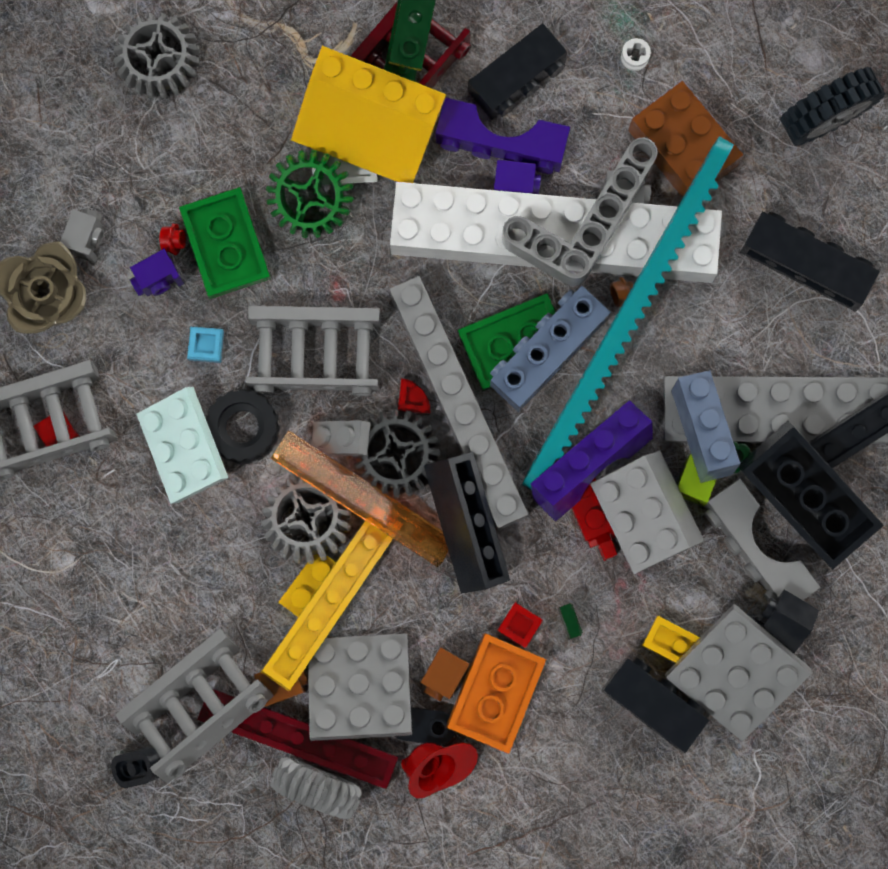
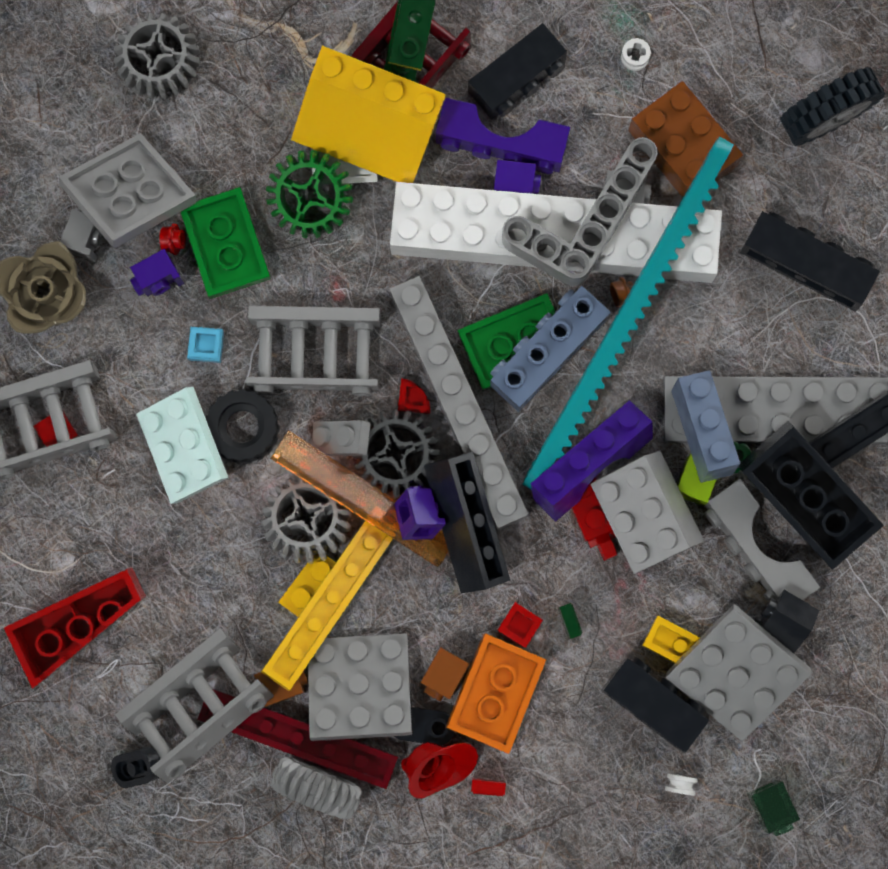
none -> red wedge [4,567,146,689]
none -> light grey plate [59,133,196,249]
none -> dark purple brick [394,486,446,540]
none -> red tile [471,778,506,797]
none -> white bush [665,773,697,796]
none -> clear green brick [746,780,800,836]

